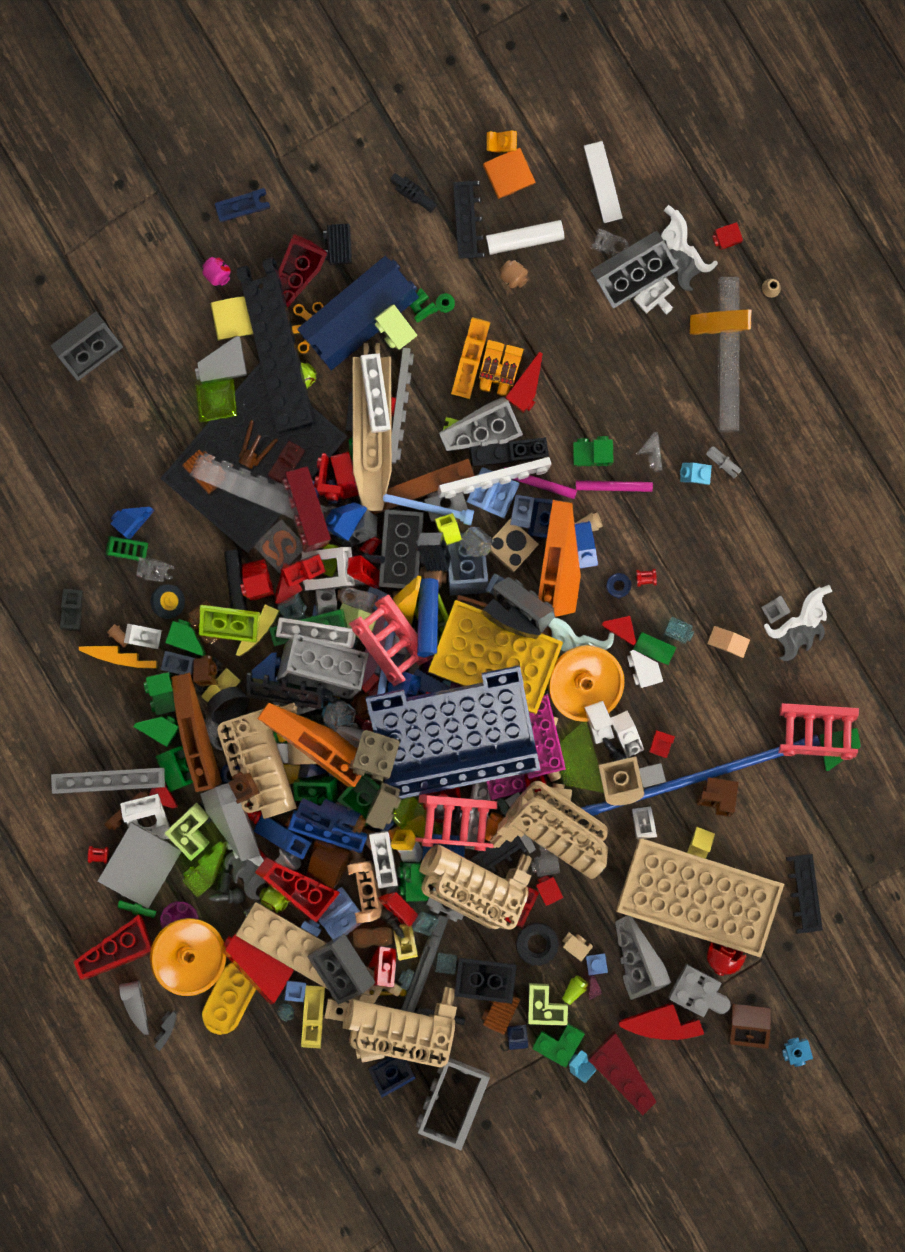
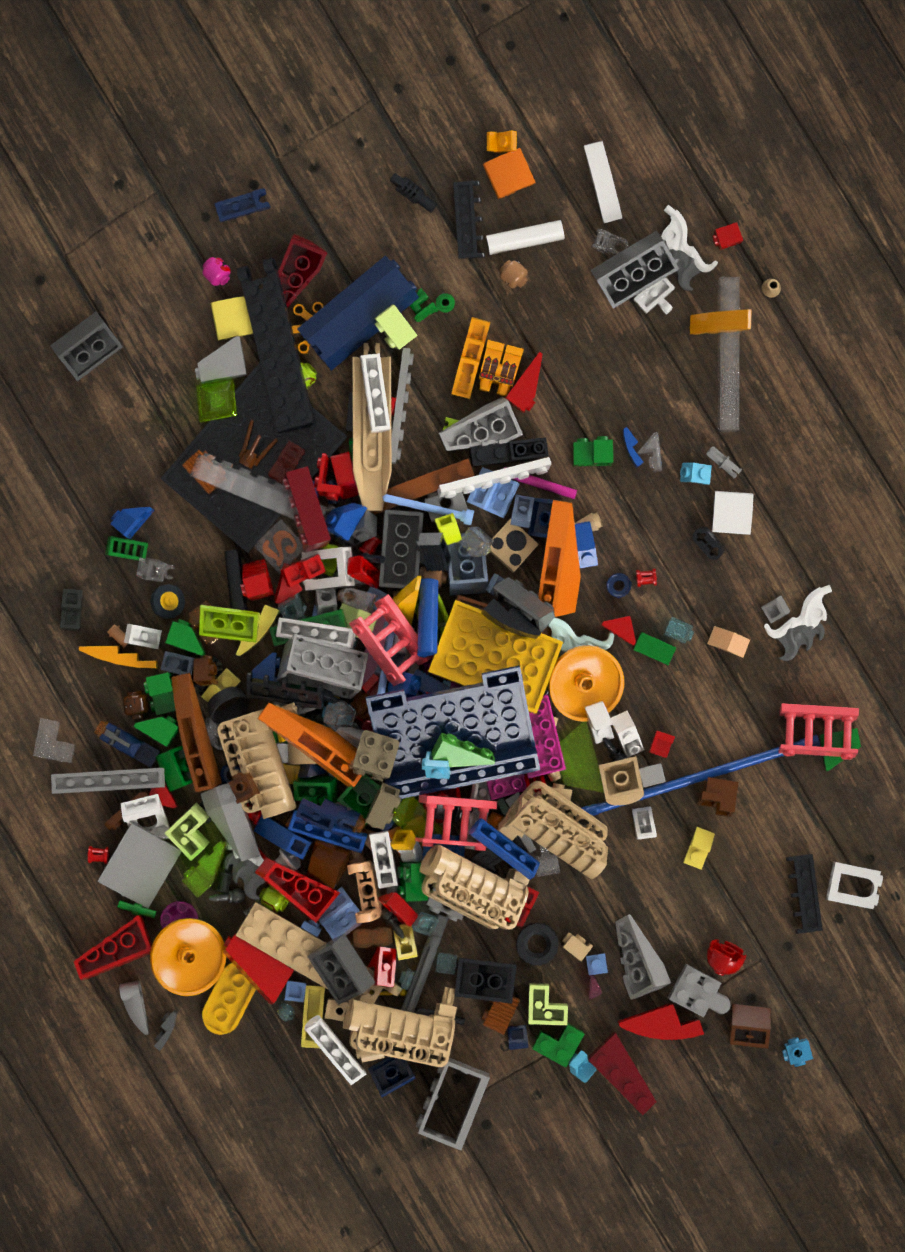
black brick [323,224,352,265] -> none
red brick [536,875,563,906] -> none
lime cone [562,975,588,1005] -> none
dark pink piece [576,481,653,492] -> none
tan plate [616,838,784,957] -> none
white slope [627,650,663,688] -> none
none -> clear plate [33,718,75,763]
none -> dark blue plate [94,720,161,768]
none -> reddish brown head [123,691,149,719]
none -> white brick [305,1015,366,1085]
none -> medium azure bracket [422,751,451,779]
none -> slope [431,733,495,767]
none -> blue brick [469,818,540,880]
none -> blue slope [623,427,643,468]
none -> black beam [693,526,725,560]
none -> white slope [712,491,753,535]
none -> white panel [826,861,883,909]

